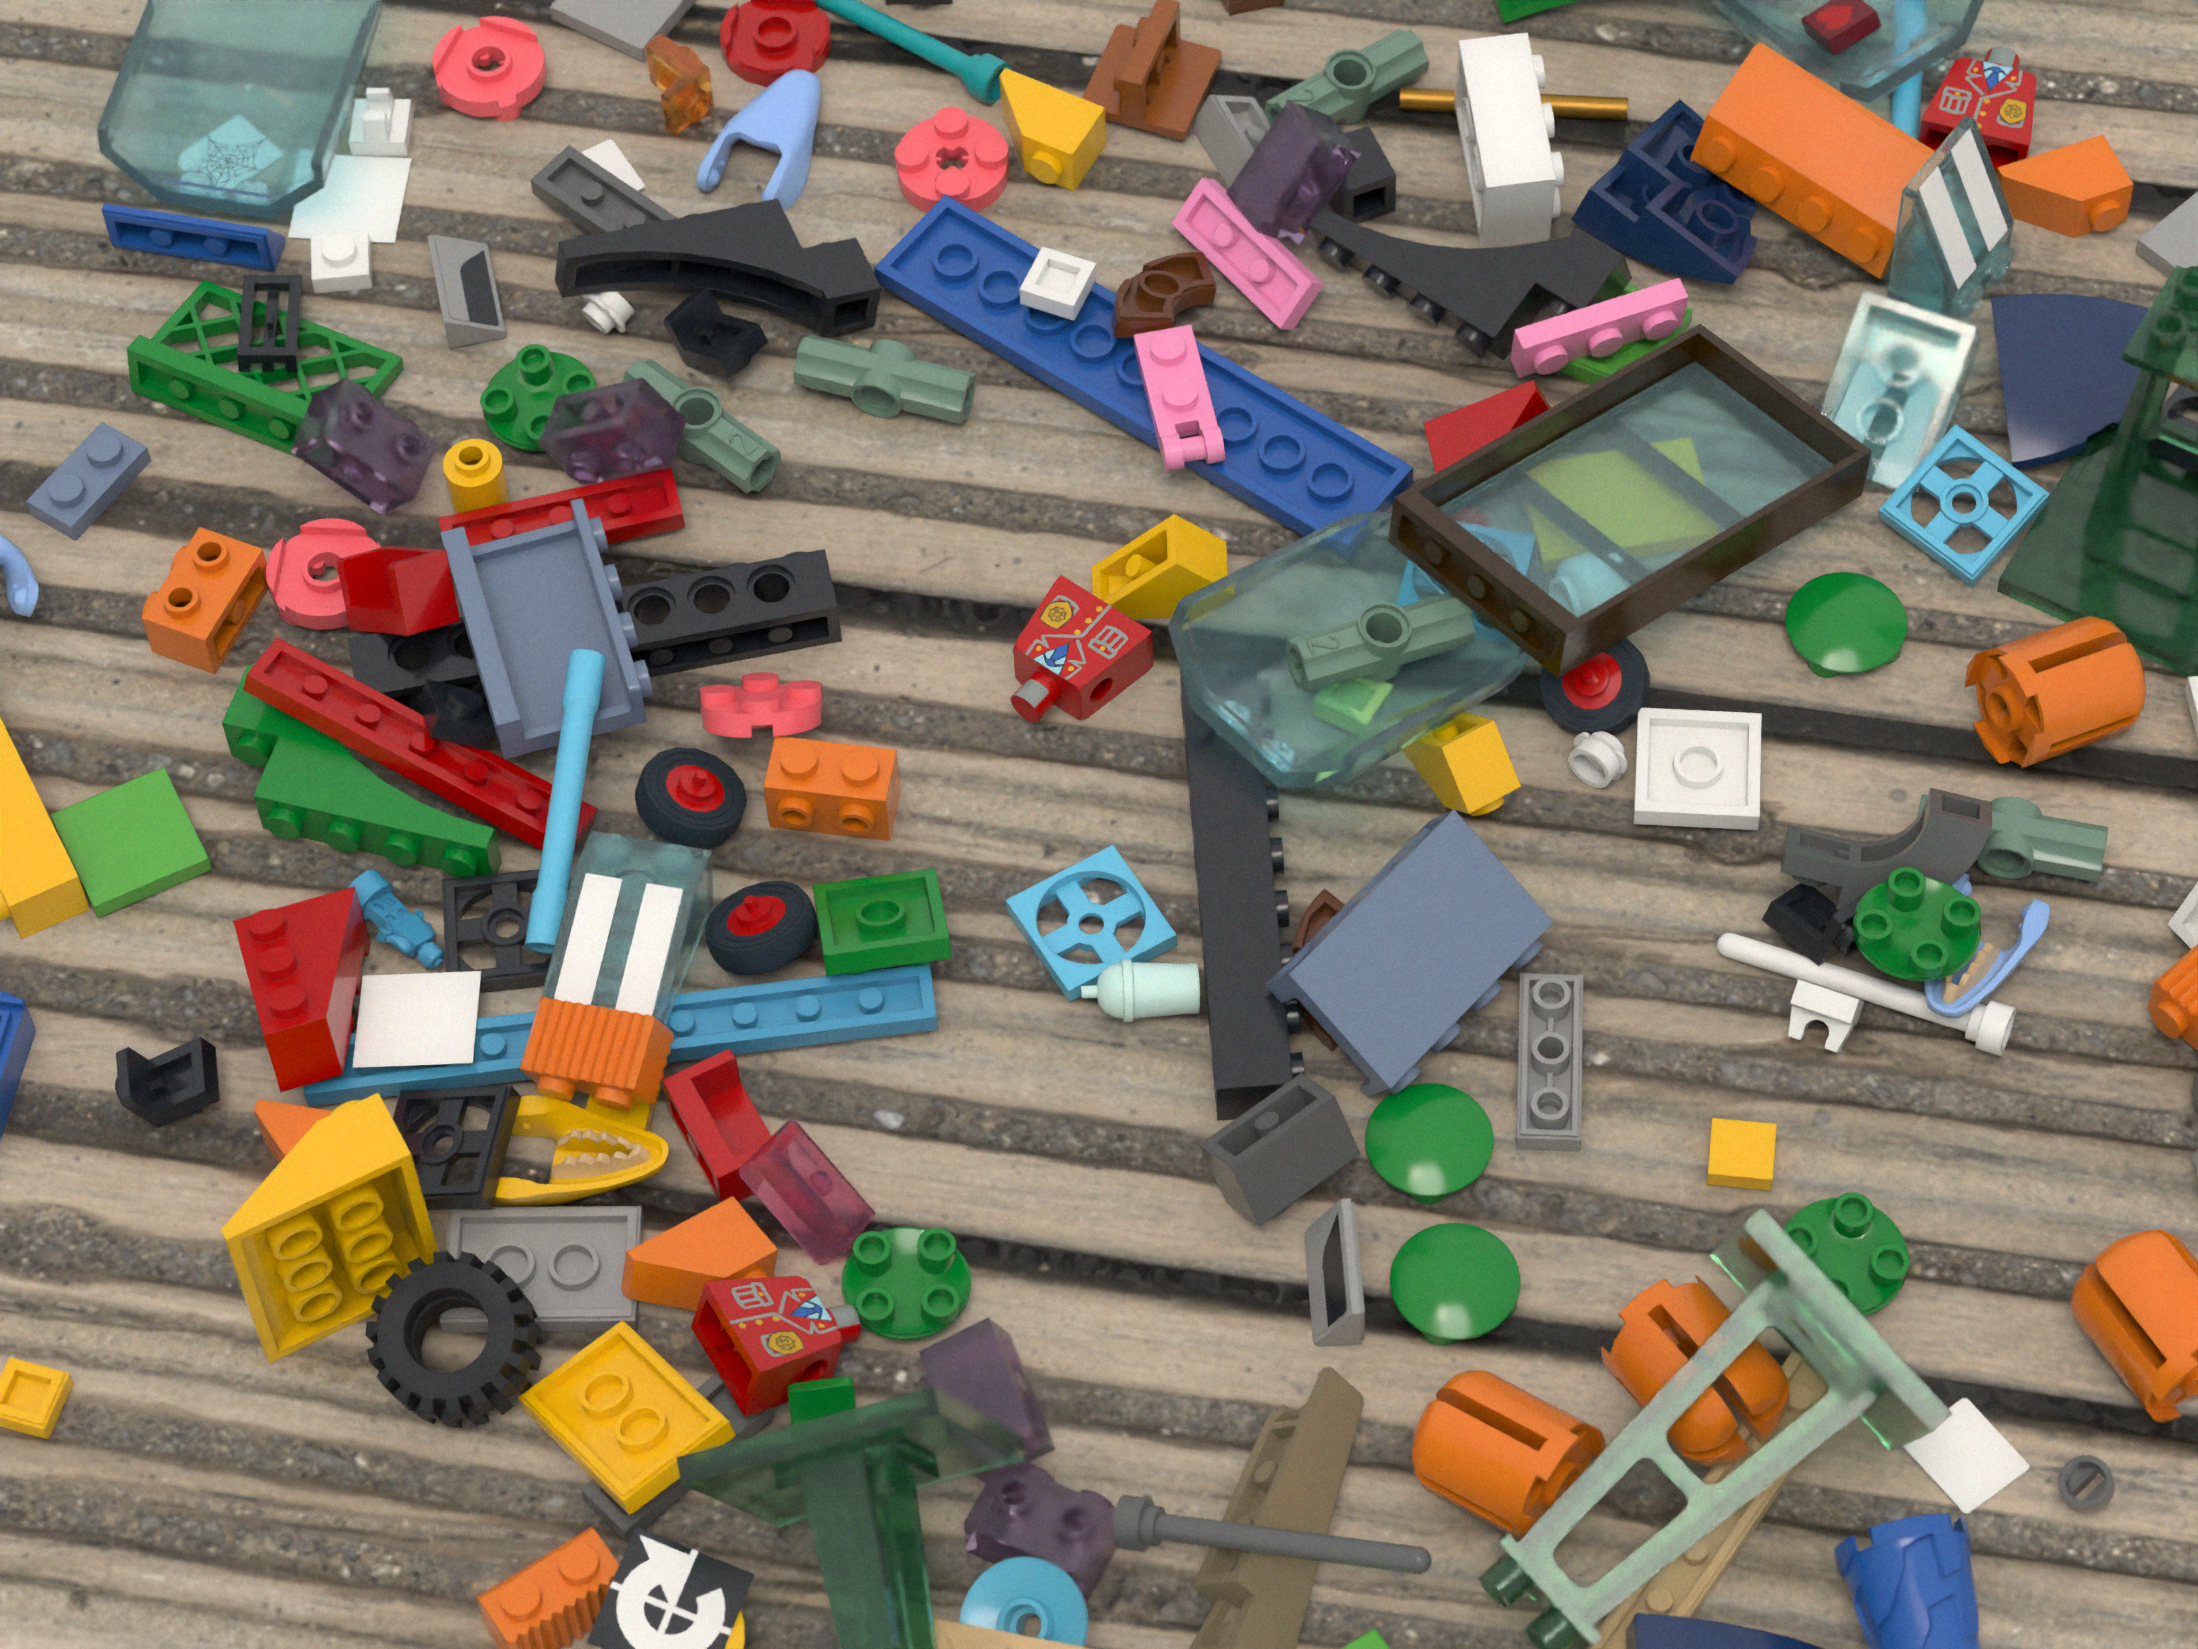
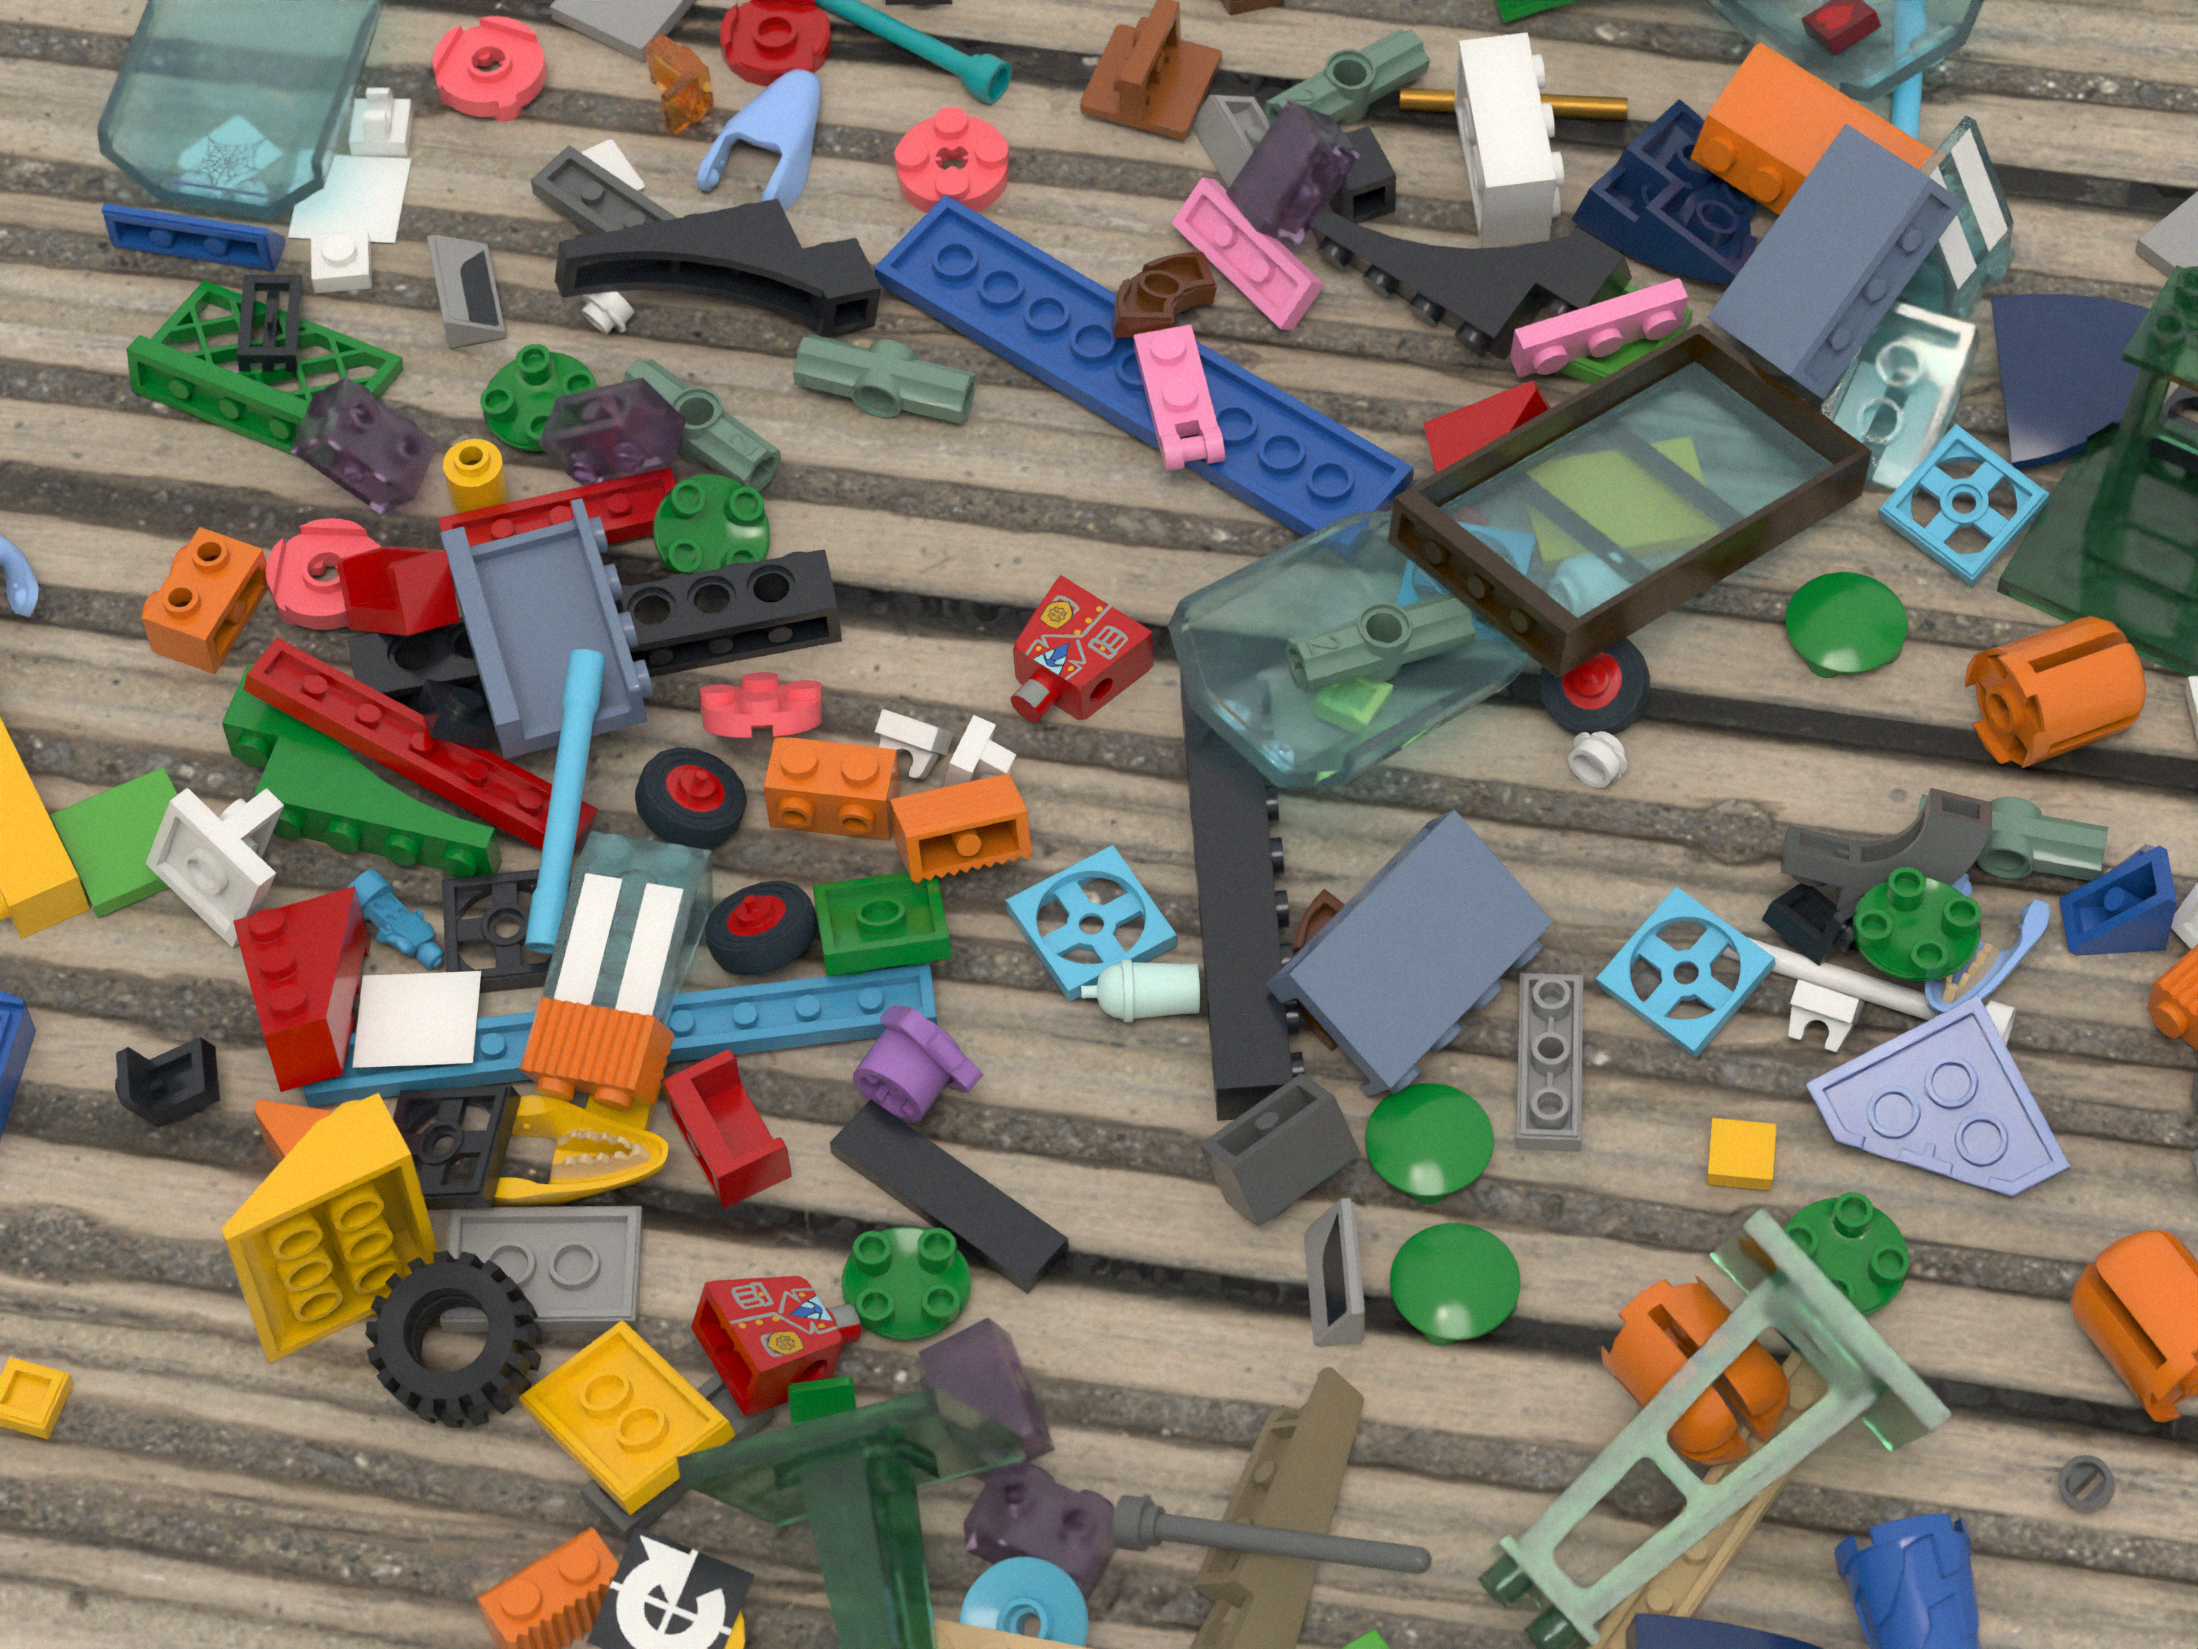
sand blue plate [26,422,151,541] -> none
orange slope [621,1196,778,1312] -> none
black bracket [663,287,768,378] -> none
clear pink slope [739,1118,876,1265] -> none
yellow slope [1000,68,1107,191] -> none
white plate [1019,246,1097,321] -> none
yellow slope [1091,514,1229,619] -> none
yellow slope [1393,707,1521,816] -> none
orange cylinder [1412,1370,1605,1549] -> none
white plate [1633,708,1762,830] -> none
white sticker [1902,1398,2030,1514] -> none
red torso [1919,46,2037,176] -> none
orange slope [1994,134,2134,238] -> none
none -> white bracket [145,788,284,948]
none -> green dish [654,474,770,575]
none -> black tile [830,1099,1069,1294]
none -> medium lavender piece [853,1005,983,1124]
none -> white tile [875,709,954,780]
none -> orange brick [889,773,1032,884]
none -> white tile [943,715,1016,787]
none -> medium azure piece [1596,886,1776,1059]
none -> sand blue panel [1707,123,1964,399]
none -> plate [1806,995,2071,1198]
none -> blue slope [2059,844,2177,956]

